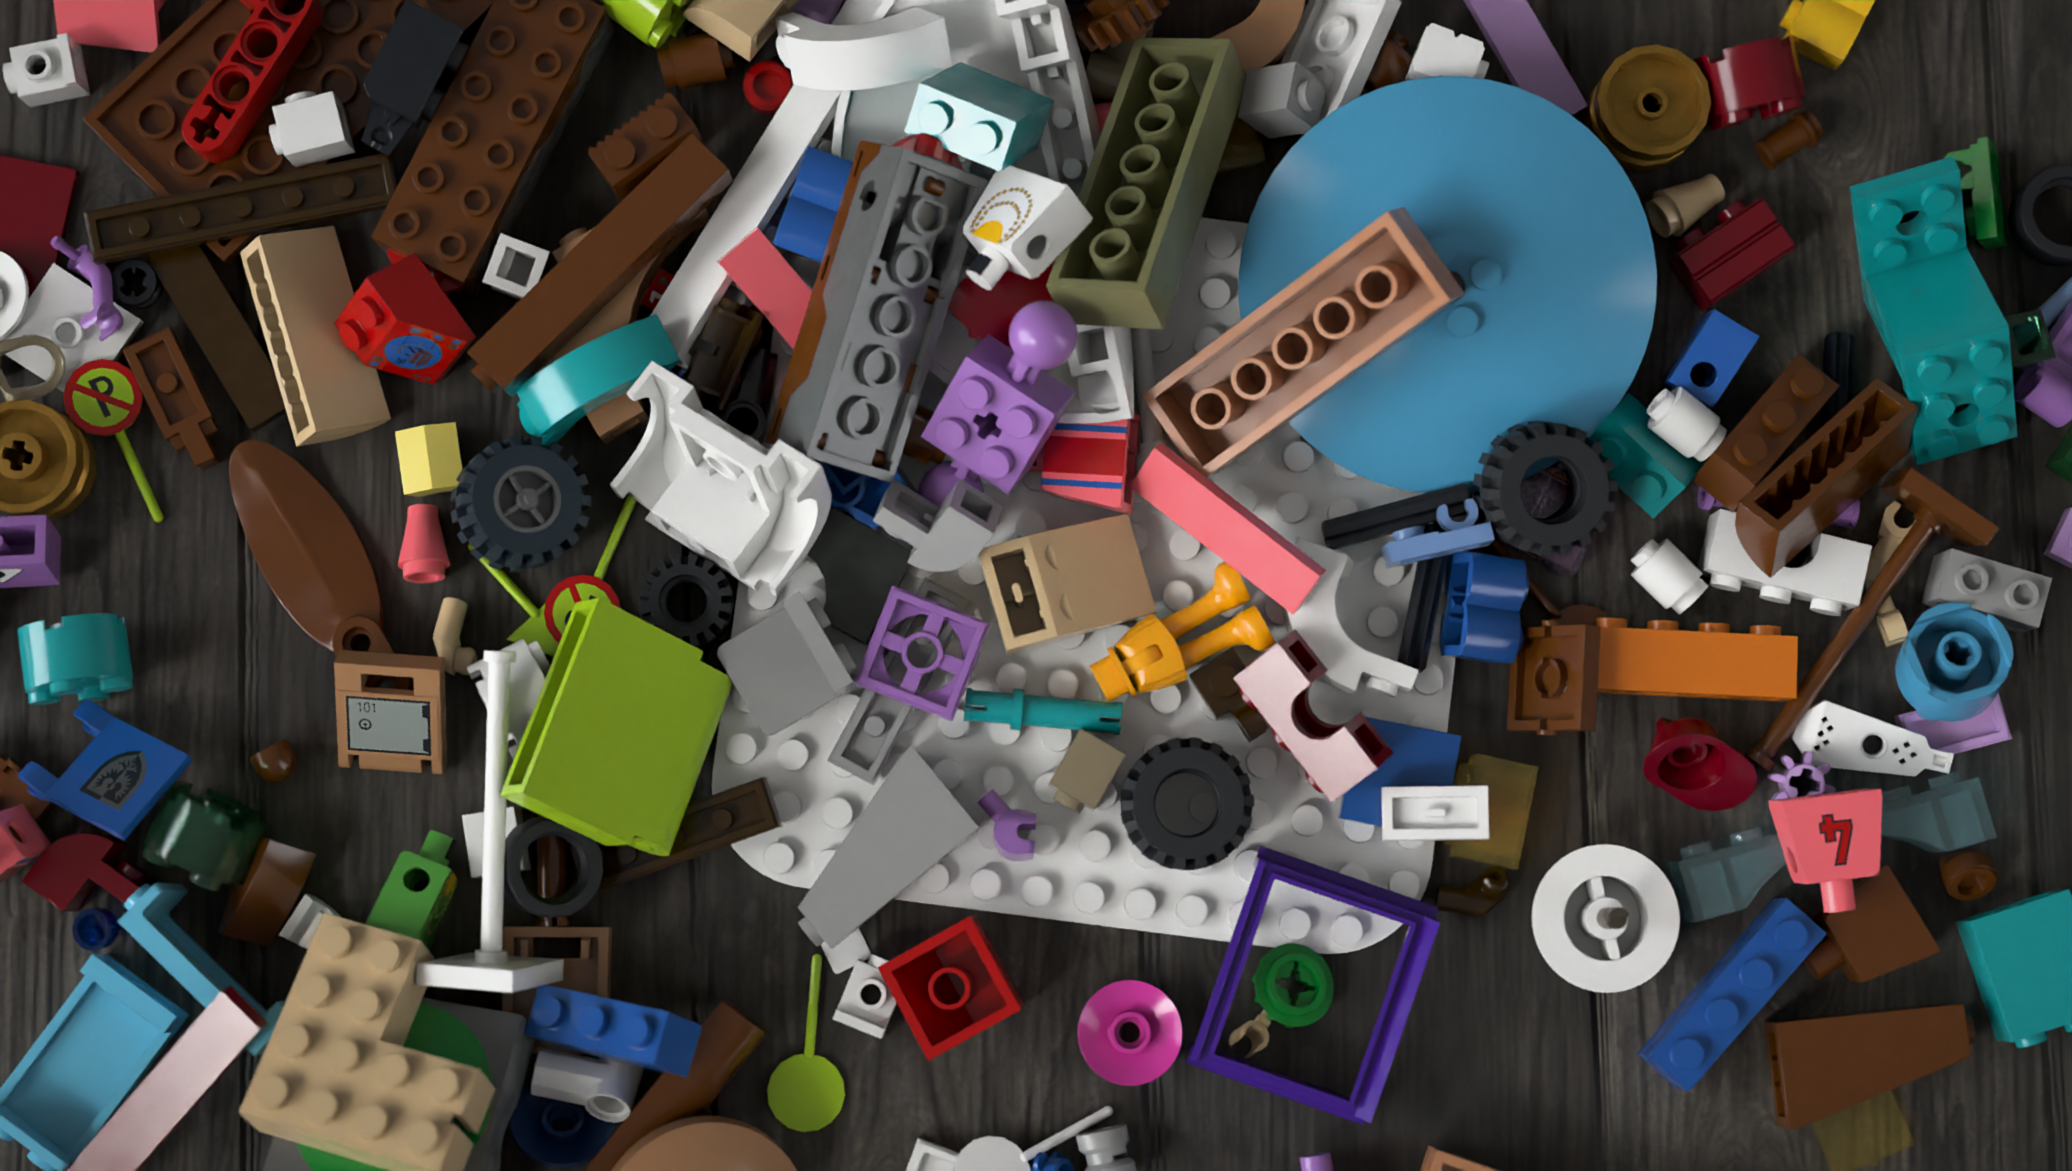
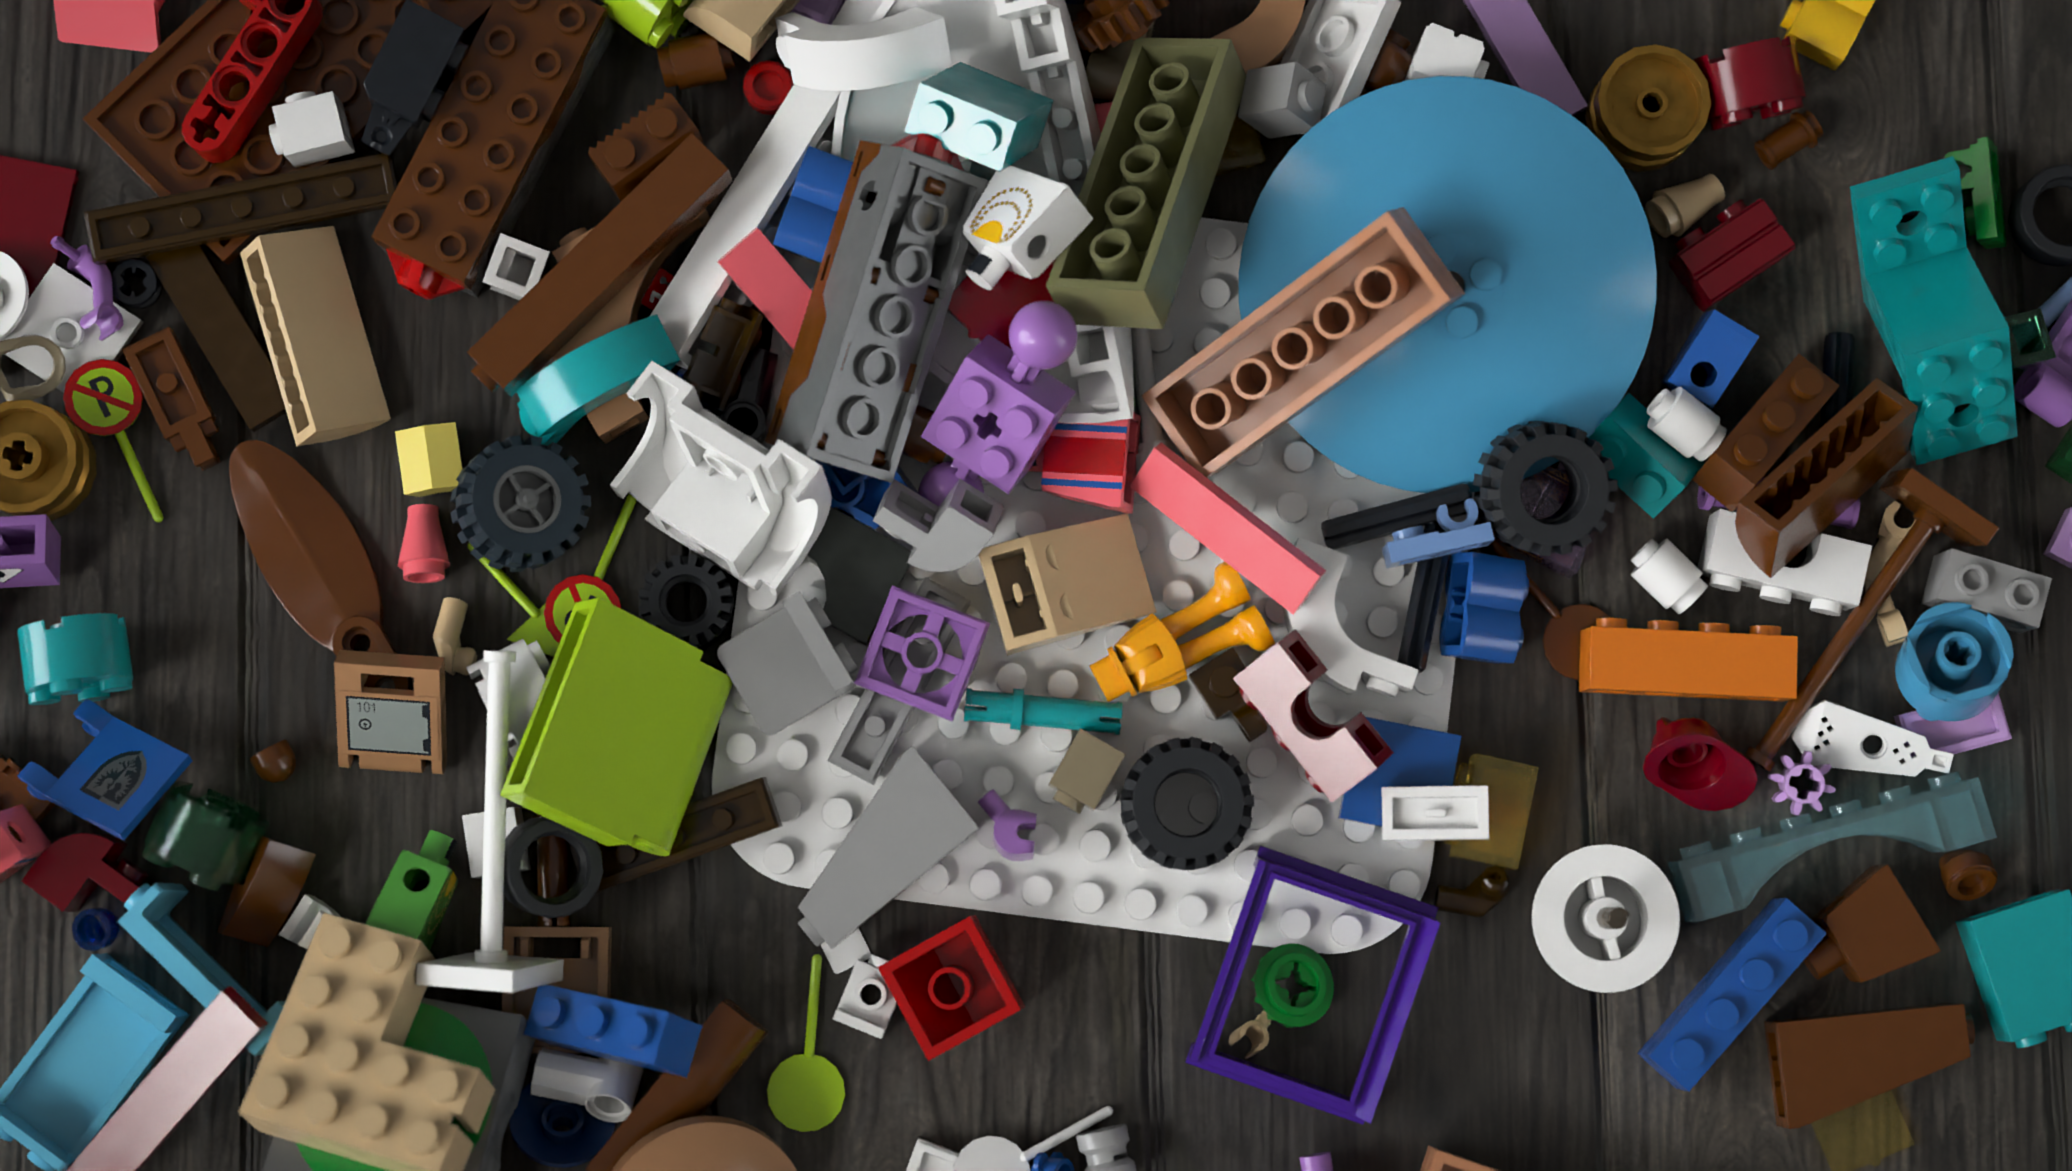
white brick [3,33,90,107] -> none
red slope [334,253,476,385] -> none
dark pink dish [1077,980,1182,1086] -> none
reddish brown plate [1507,620,1601,737] -> none
coral torso [1768,788,1882,913] -> none

